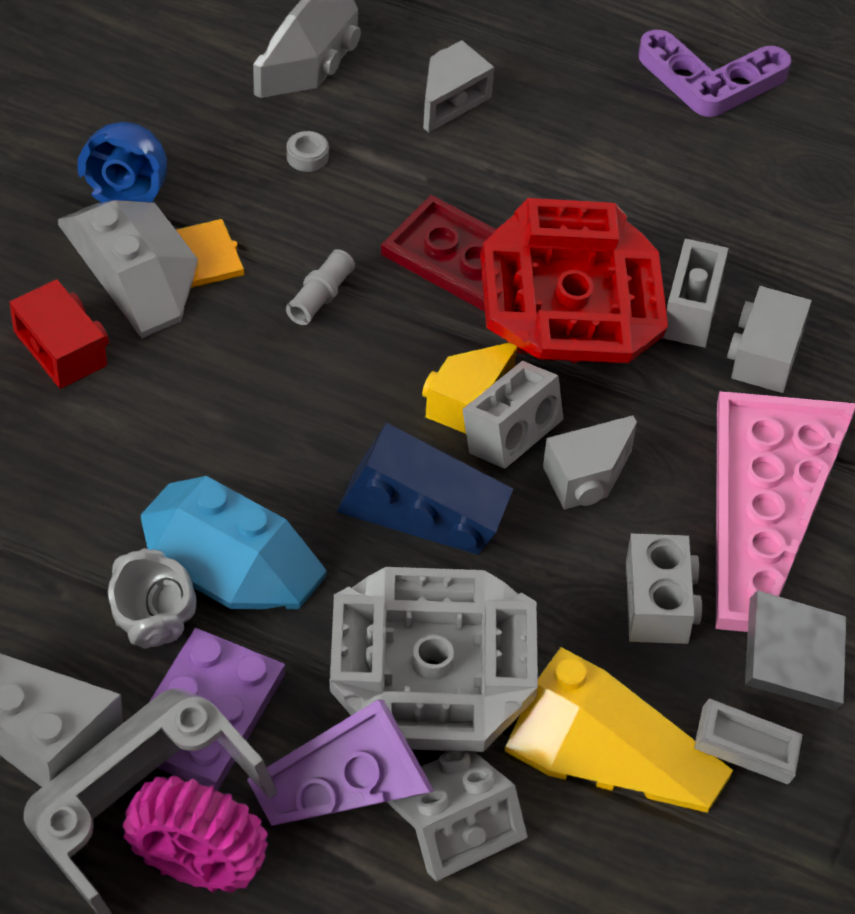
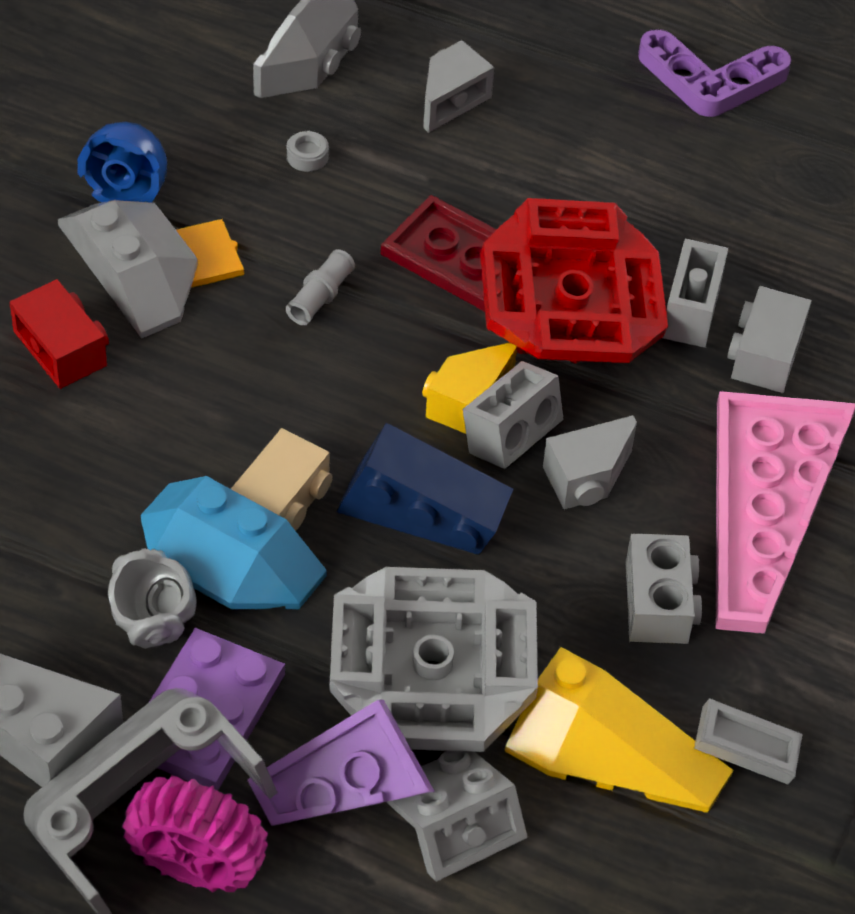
flat silver tile [745,590,846,711] -> none
none -> tan brick [231,428,332,531]

